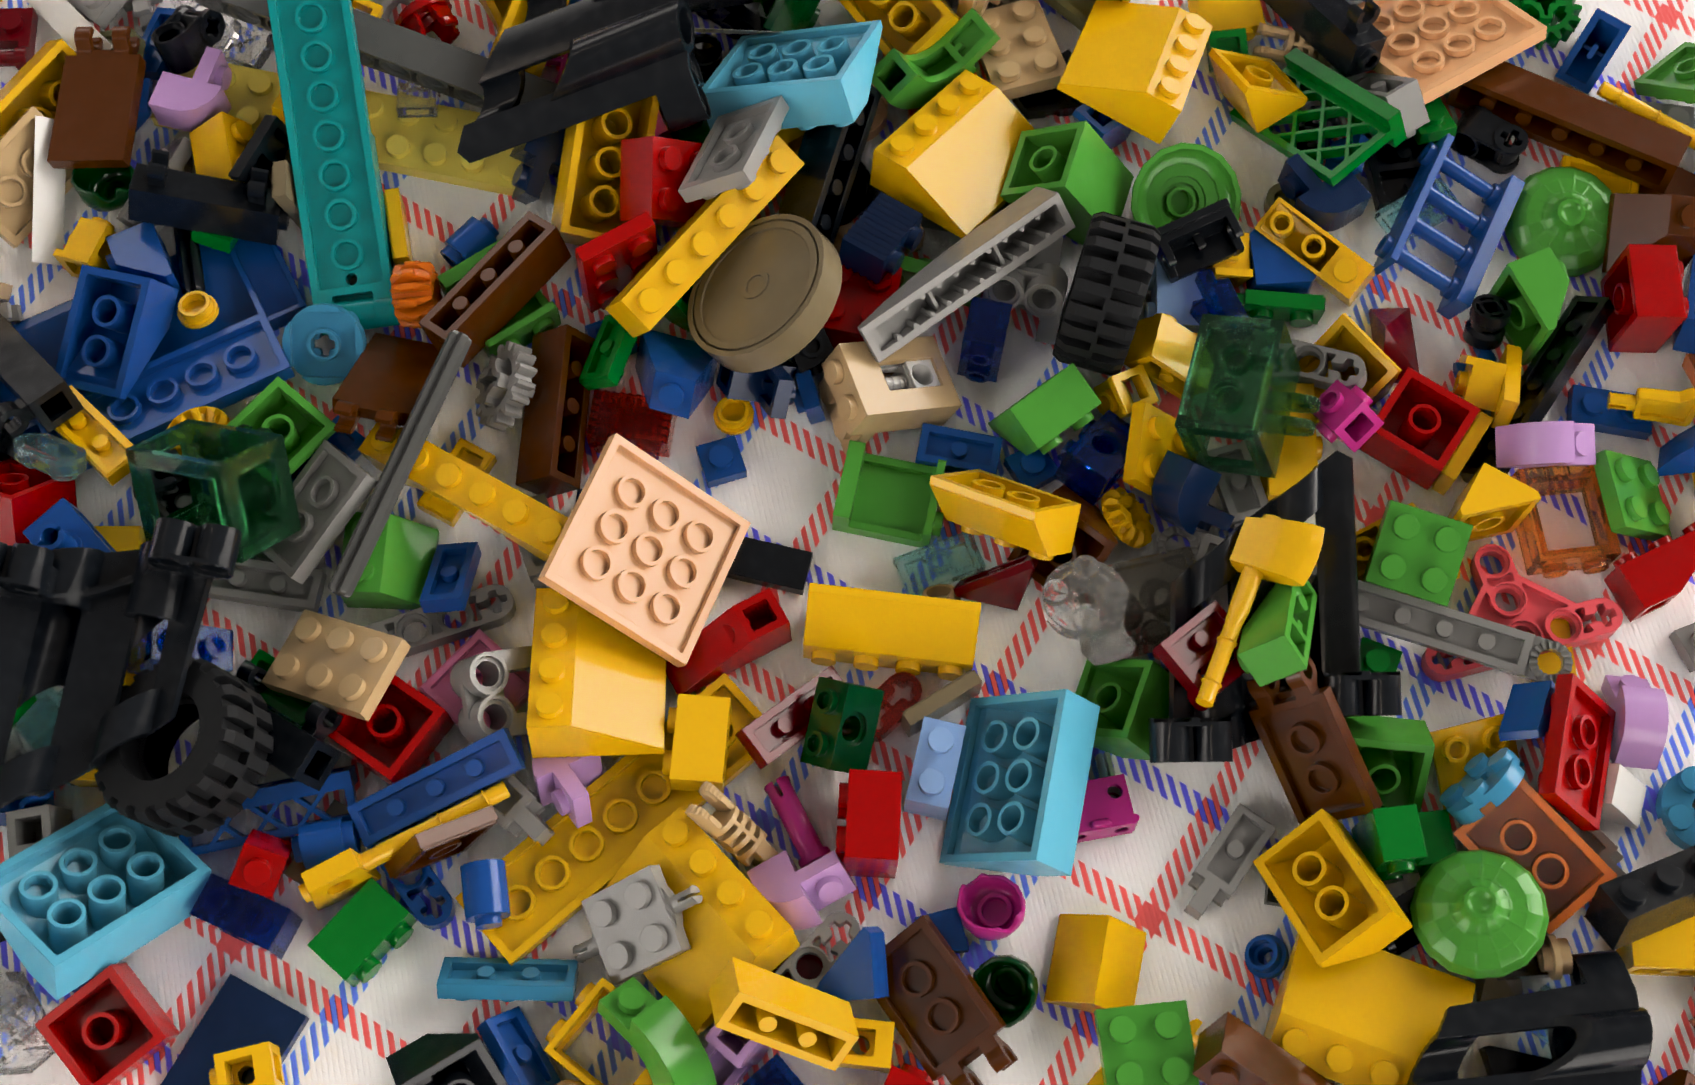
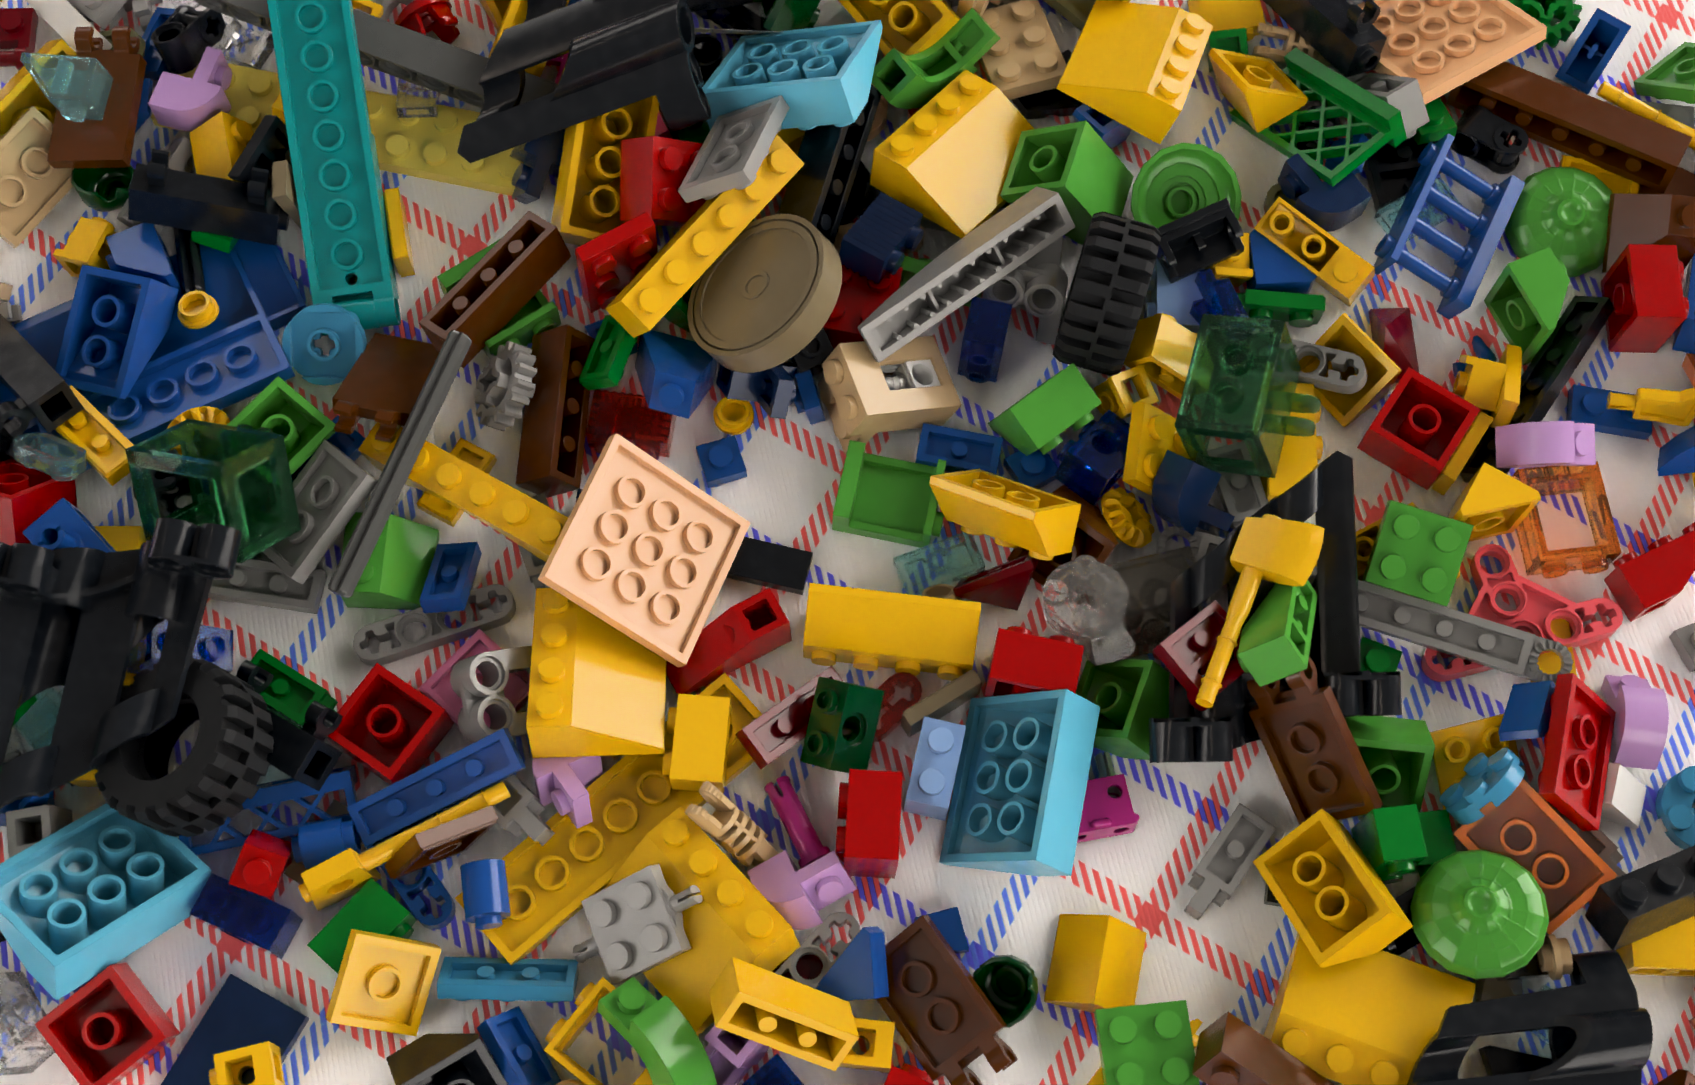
white sticker [31,115,66,266] -> none
tan plate [262,609,411,722] -> none
orange gear [390,260,442,329] -> none
blue brick [440,216,499,267] -> none
dark pink hair [956,873,1026,941] -> none
blue plate [1244,934,1289,979] -> none
dark pink brick [1308,380,1384,453] -> none
black wheel [1463,294,1513,350] -> none
bright green plate [1594,449,1672,542] -> none
none -> clear light blue slope [20,52,114,122]
none -> yellow plate [325,929,442,1036]
none -> red brick [983,626,1084,697]

